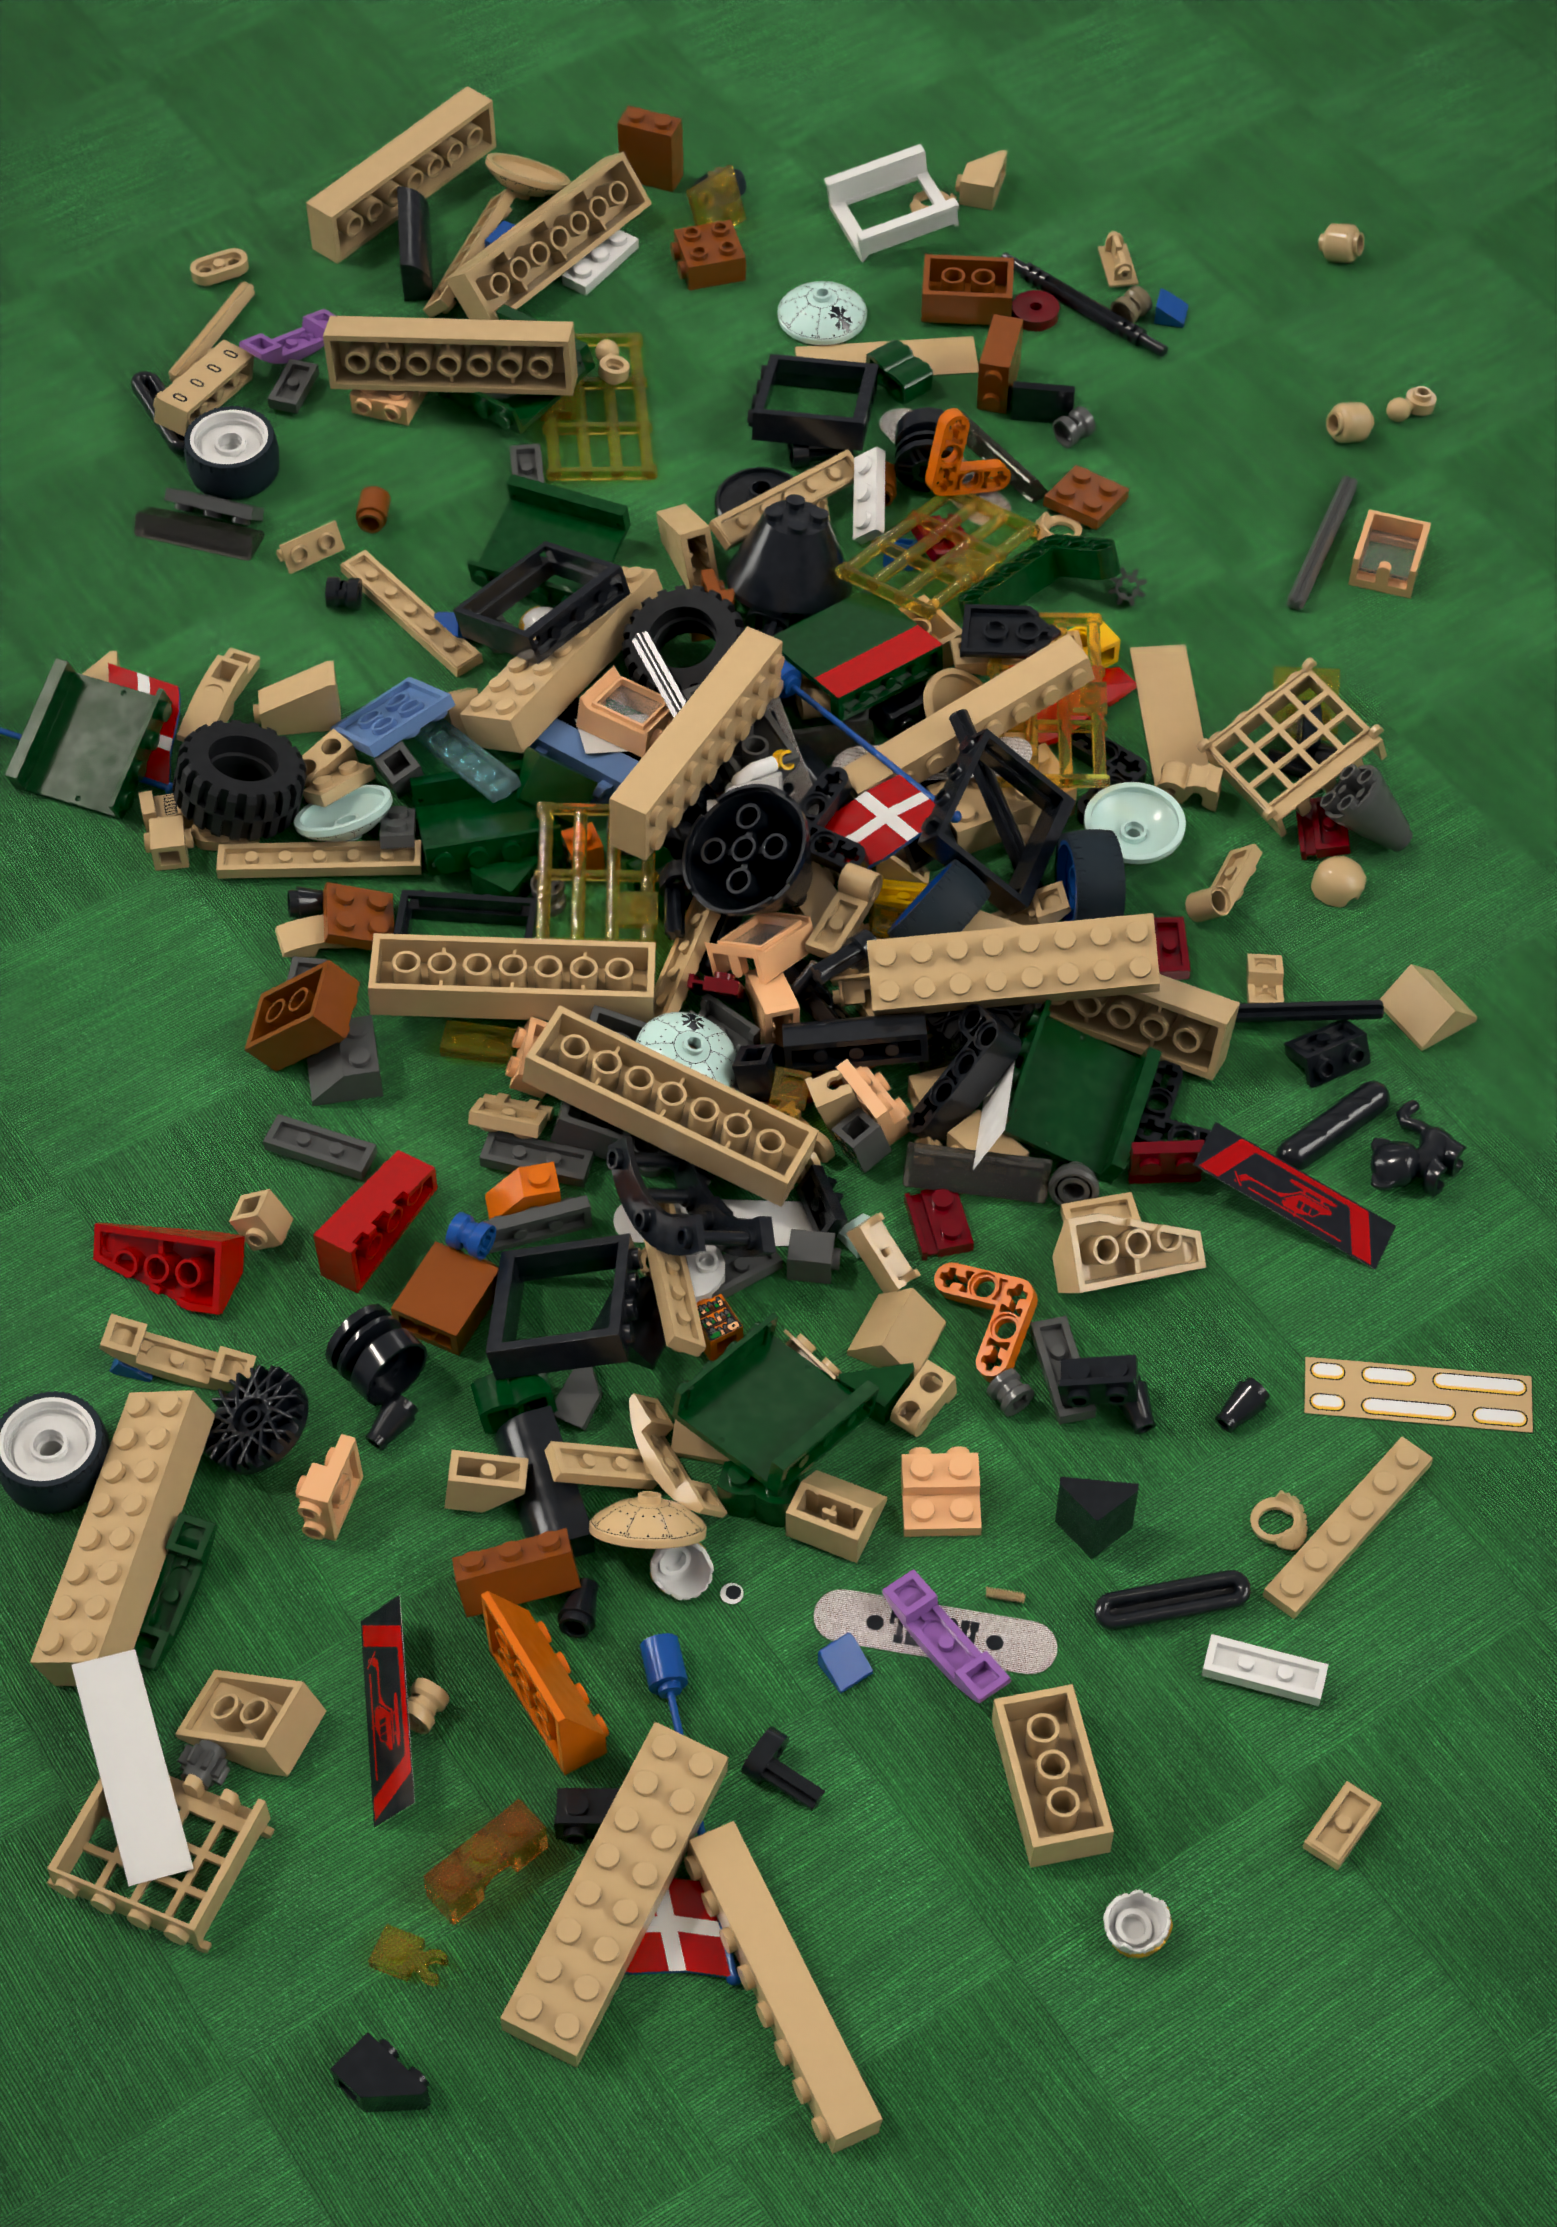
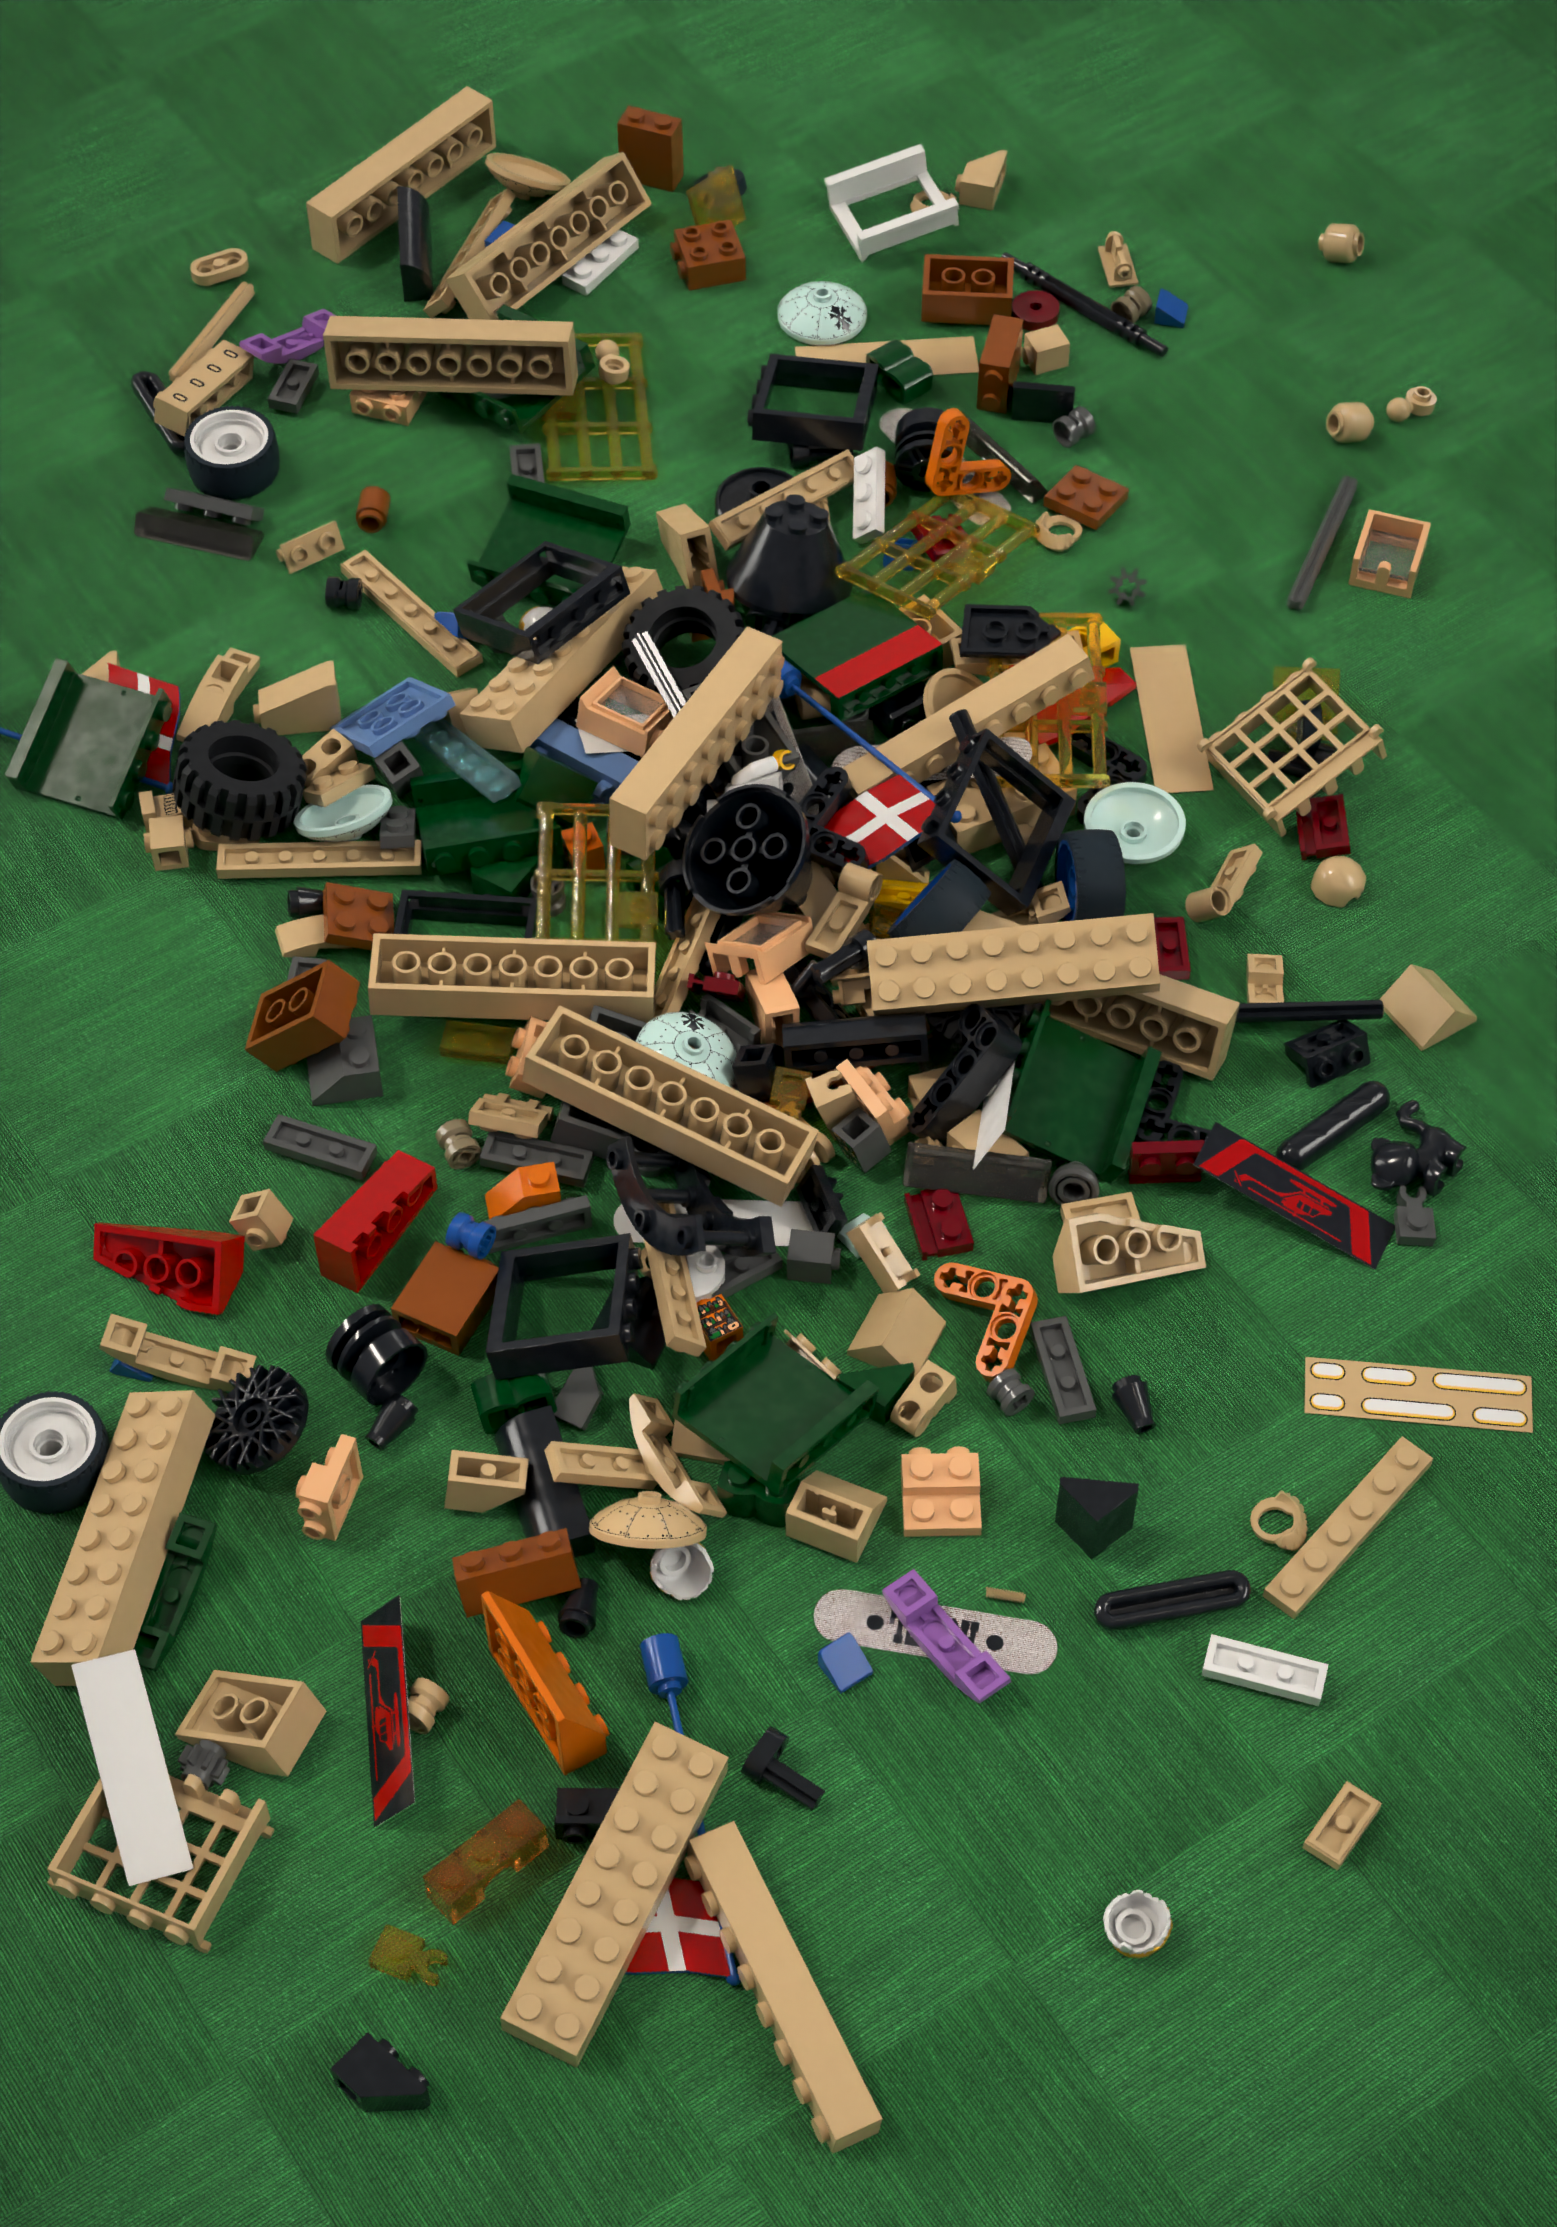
sticker [720,1583,744,1604] -> none
dark green beam [958,534,1121,619] -> none
tan brick [992,1684,1114,1868] -> none
black bracket [1058,1355,1138,1408] -> none
tan leg [1157,761,1223,812] -> none
black cone [1215,1377,1270,1433] -> none
dark grey cone [1320,764,1413,852] -> none
none -> dark tan wheel [435,1119,482,1169]
none -> tan brick [1021,324,1070,375]
none -> dark grey plate [1393,1185,1436,1246]

